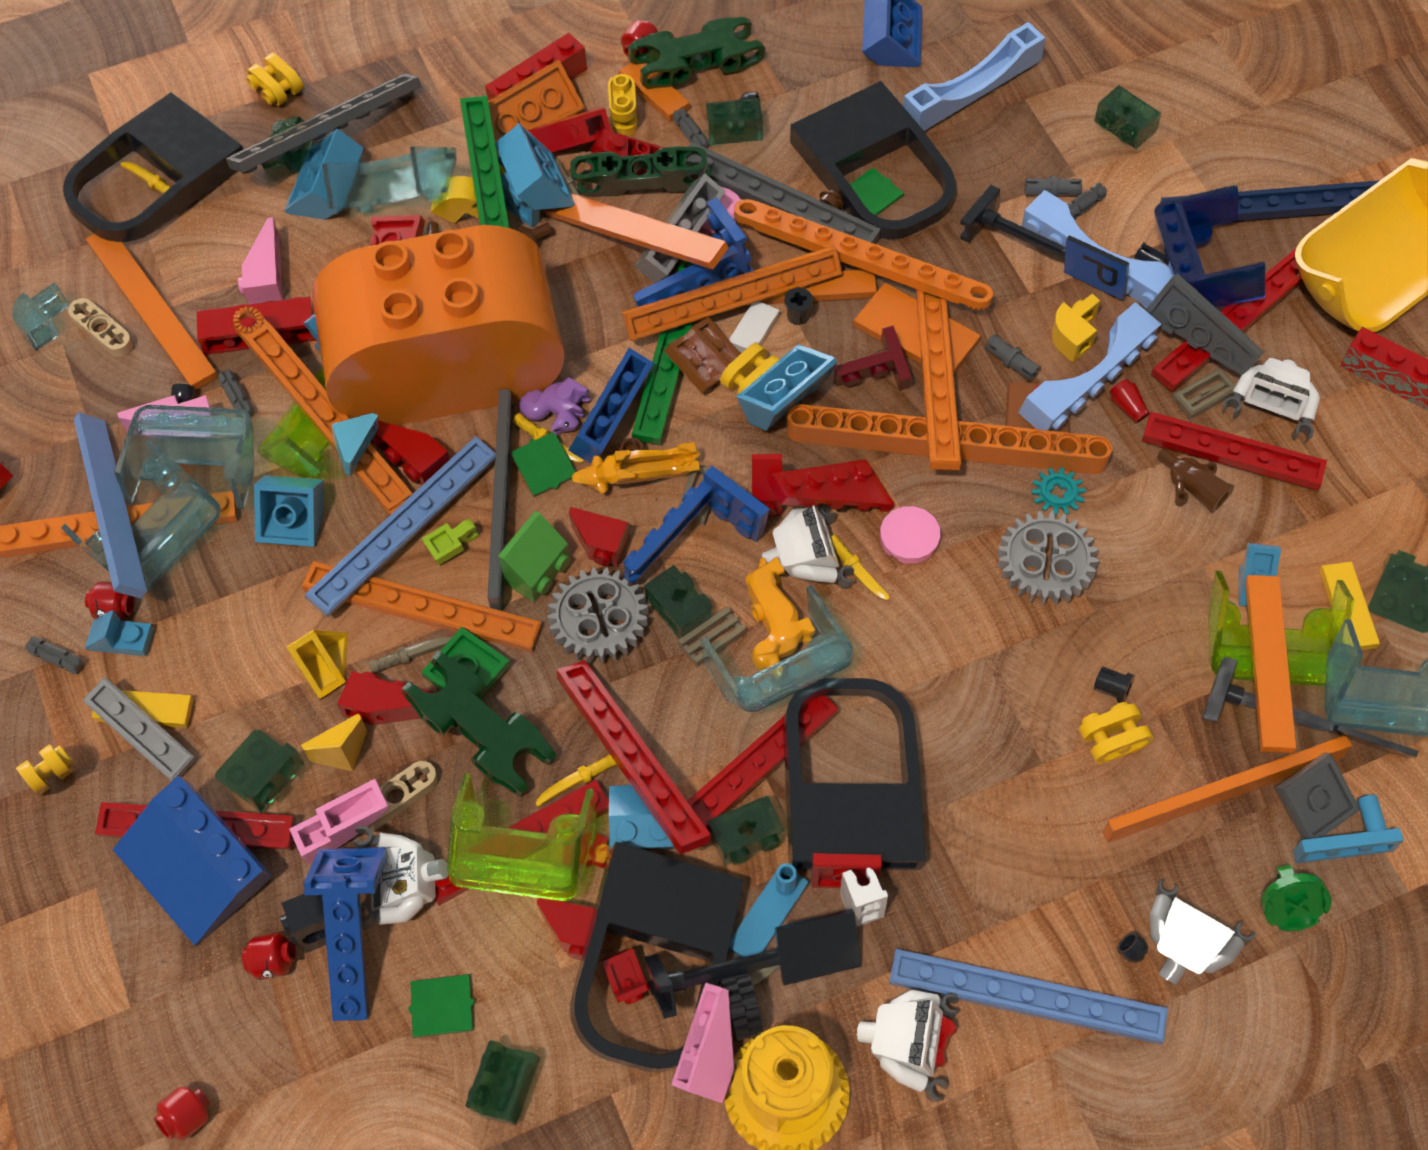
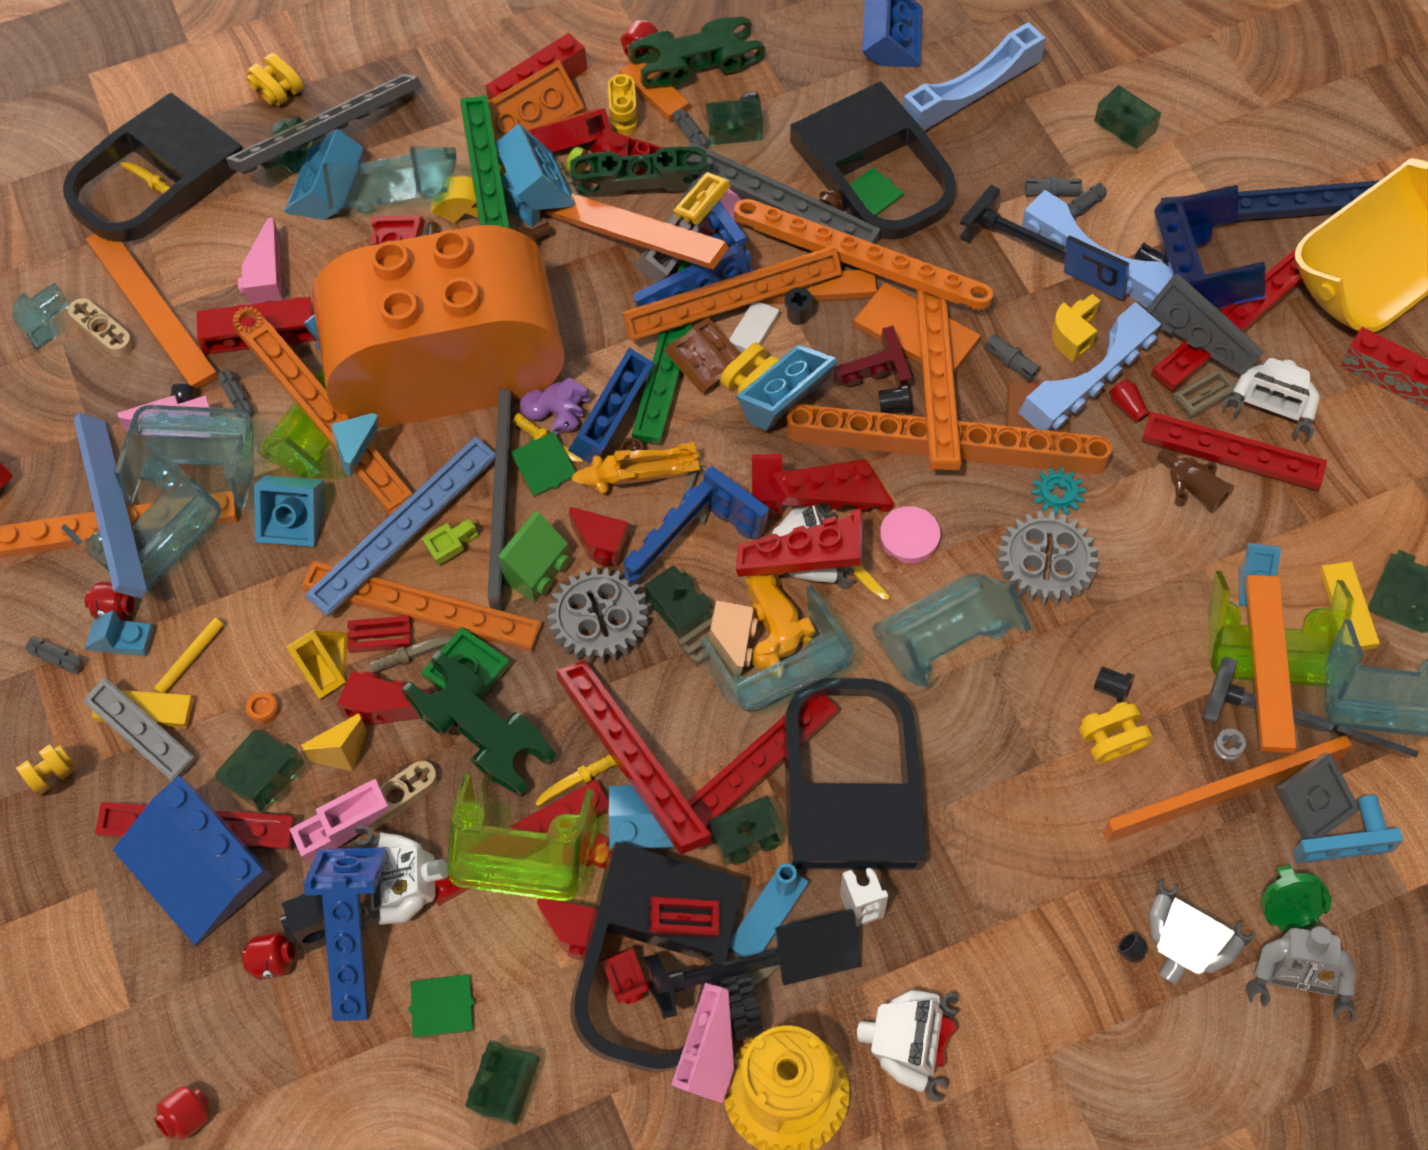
red slope [370,420,450,485] -> none
red tile [811,853,881,888] -> none
medium blue tile [889,949,1168,1045] -> none
none -> yellow bar [153,617,224,693]
none -> orange tile [245,692,279,725]
none -> red tile [347,615,411,653]
none -> lime tile [566,147,588,174]
none -> red tile [649,897,719,937]
none -> yellow tile [673,172,731,225]
none -> light nougat slope [708,601,757,676]
none -> red wing [736,508,863,577]
none -> clear light blue windscreen [872,573,1031,688]
none -> black bush [878,384,911,413]
none -> light grey bush [1214,728,1246,761]
none -> light grey torso [1246,926,1356,1022]

